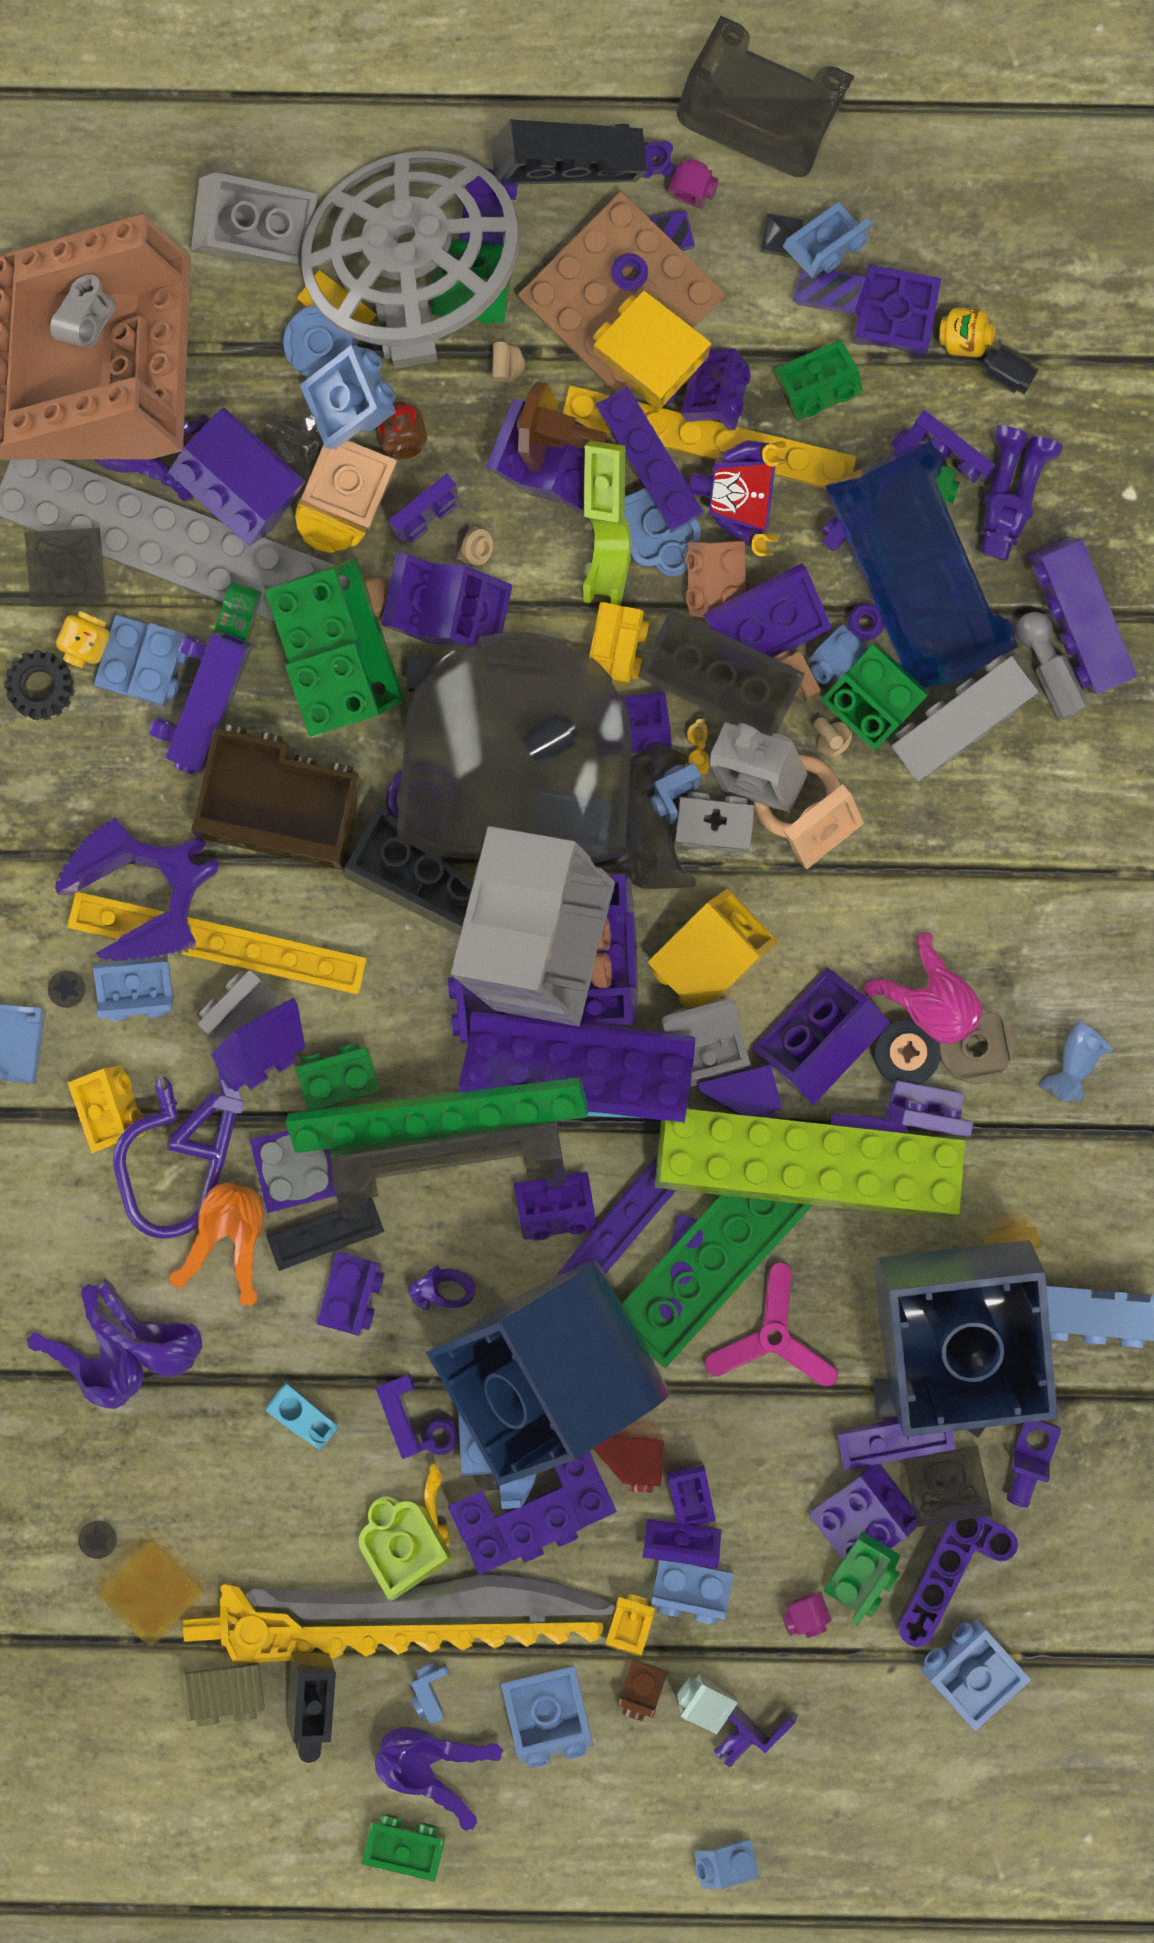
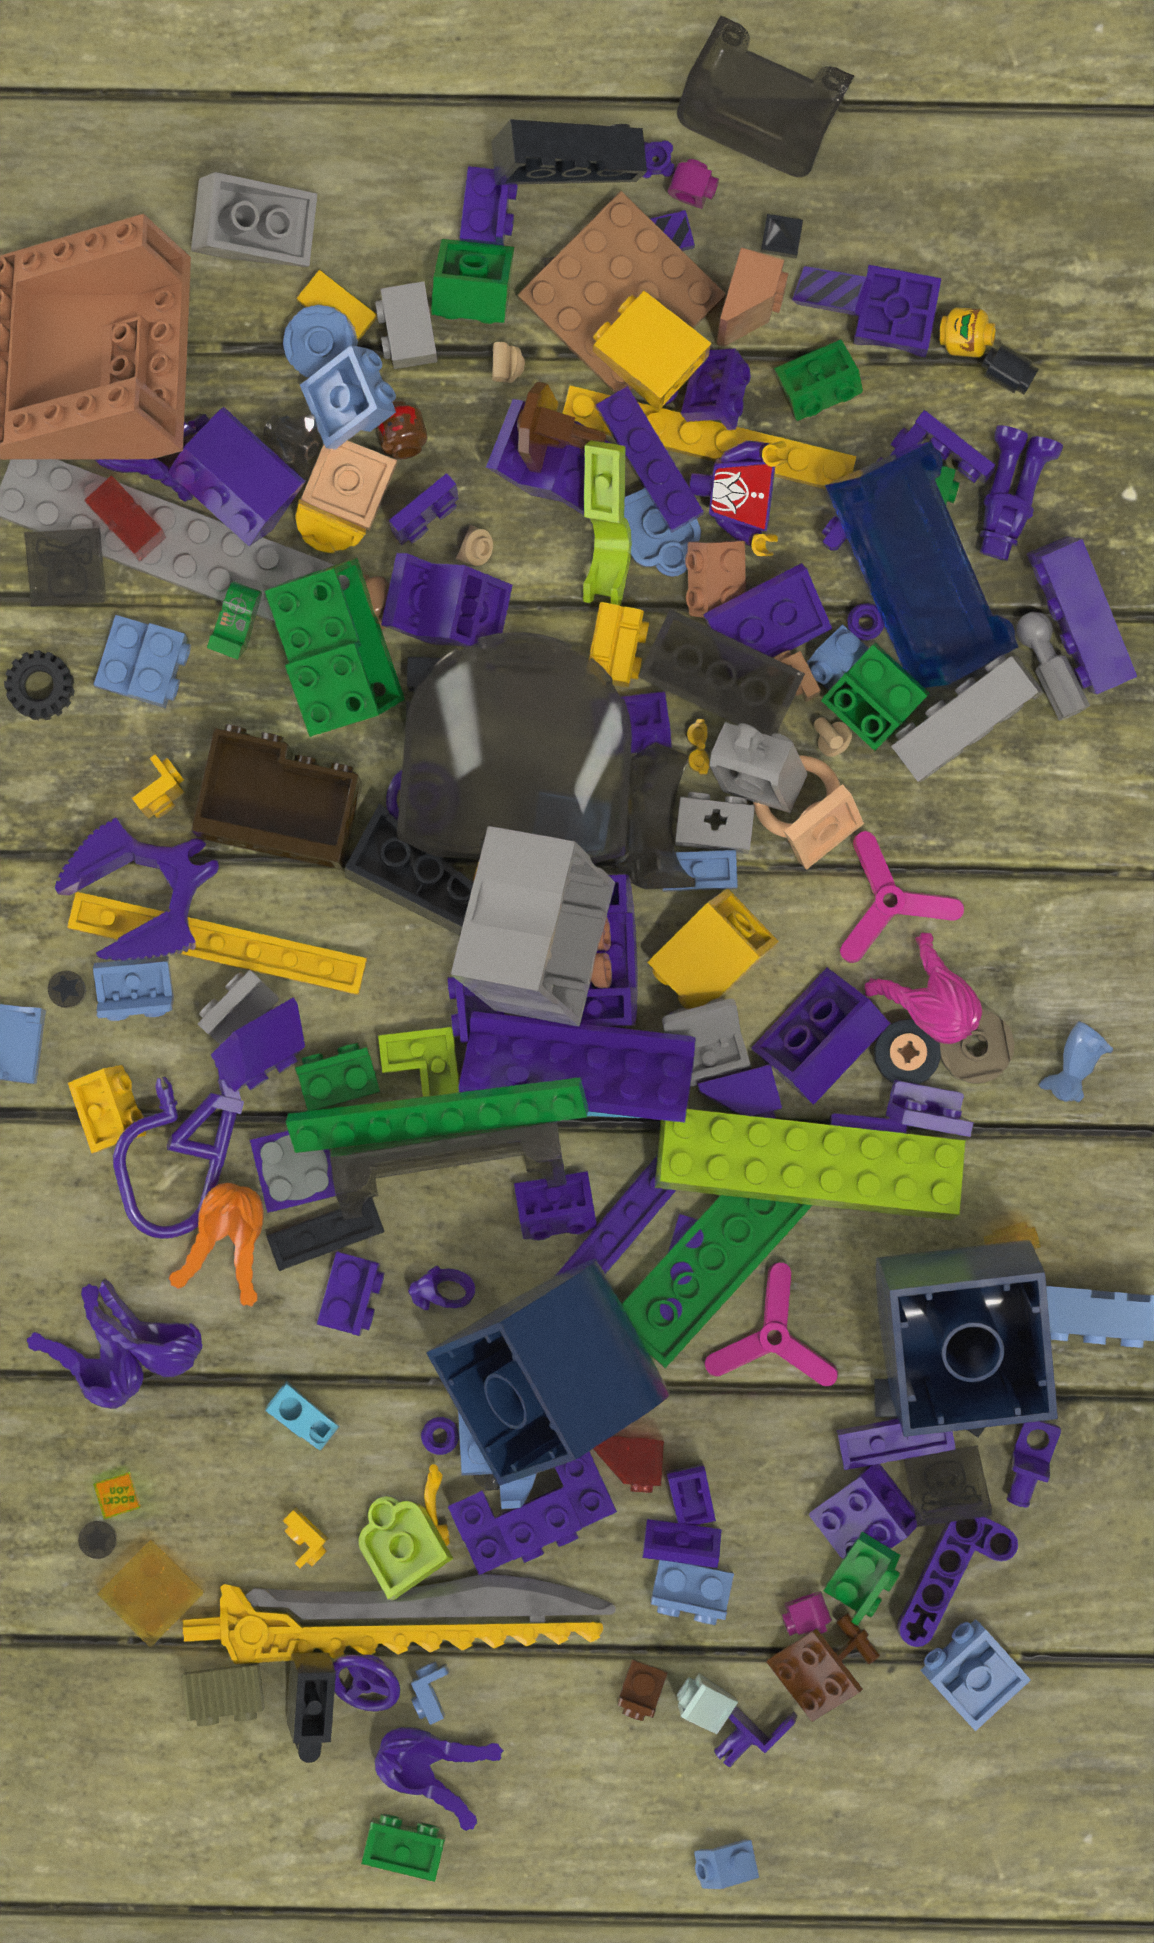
light grey piece [50,274,116,348] -> none
yellow head [56,611,111,669] -> none
dark purple brick [148,630,253,774] -> none
light grey dish [301,151,520,346] -> none
dark purple piece [375,1374,436,1459] -> none
medium blue plate [501,1666,594,1768] -> none
black brick [521,713,579,765] -> none
yellow bracket [605,1594,655,1657] -> none
dark purple plate [611,253,648,291] -> none
medium blue bracket [651,763,701,825] -> none
medium blue bracket [783,202,873,278] -> none
none -> clear red piece [84,475,167,562]
none -> clear neon green tile [93,1472,141,1520]
none -> yellow bracket [132,754,184,819]
none -> yellow bracket [283,1507,329,1568]
none -> dark purple piece [333,1655,400,1712]
none -> lime plate [378,1027,459,1097]
none -> medium blue plate [661,850,738,892]
none -> nougat slope [717,248,789,347]
none -> reddish brown plate [766,1613,881,1722]
none -> dark pink piece [840,831,964,963]

